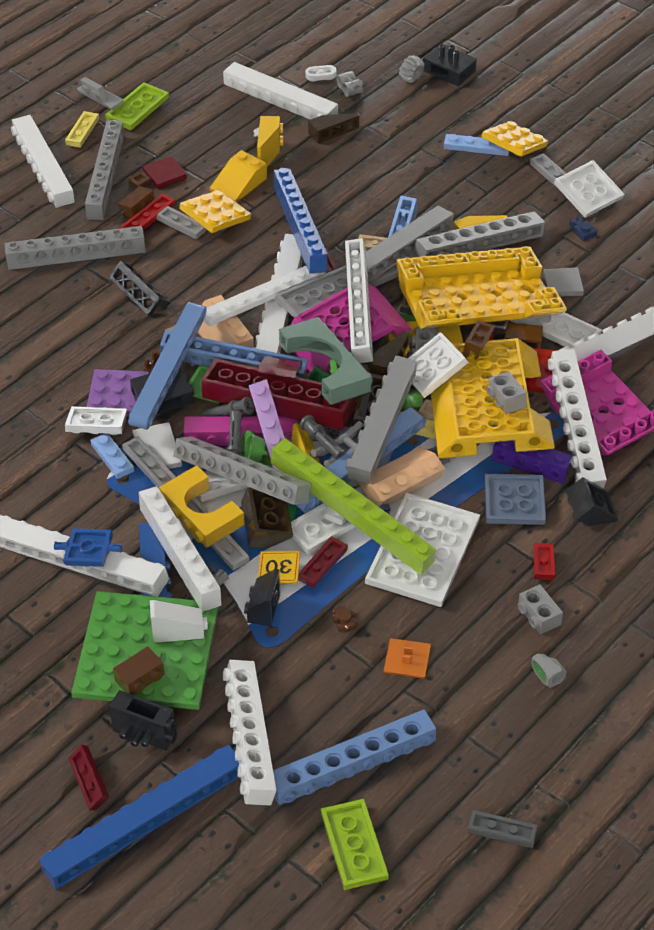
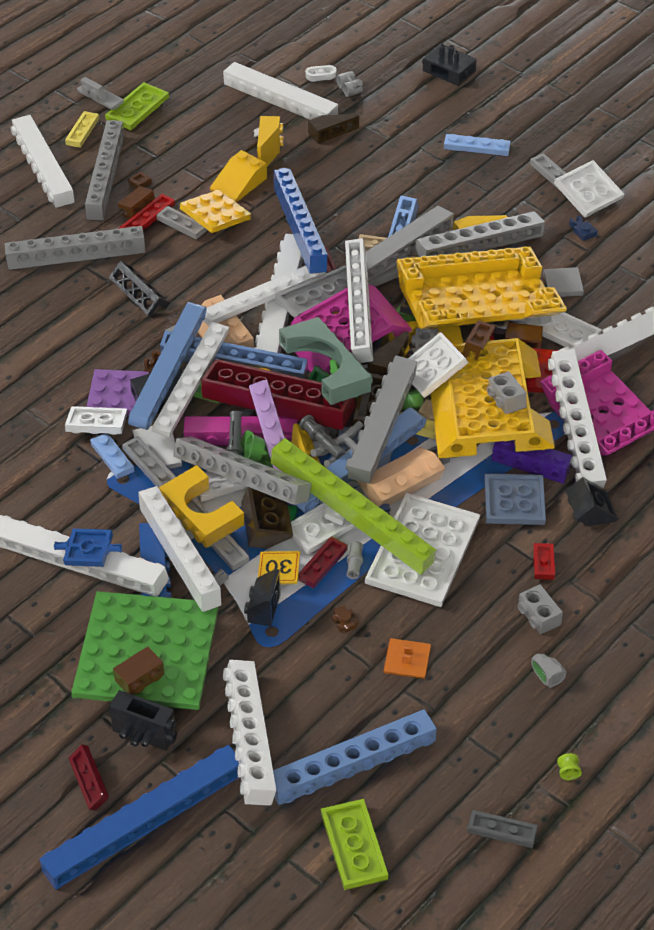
dark red tile [142,156,187,189] -> none
white slope [150,600,208,643] -> none
dark grey pin [201,397,254,417] -> none
tile [258,356,301,378] -> none
light grey gear [399,55,425,83] -> none
yellow plate [481,121,548,157] -> none
none -> white plate [152,322,229,437]
none -> light grey pin [347,541,363,579]
none -> lime wheel [557,753,582,780]

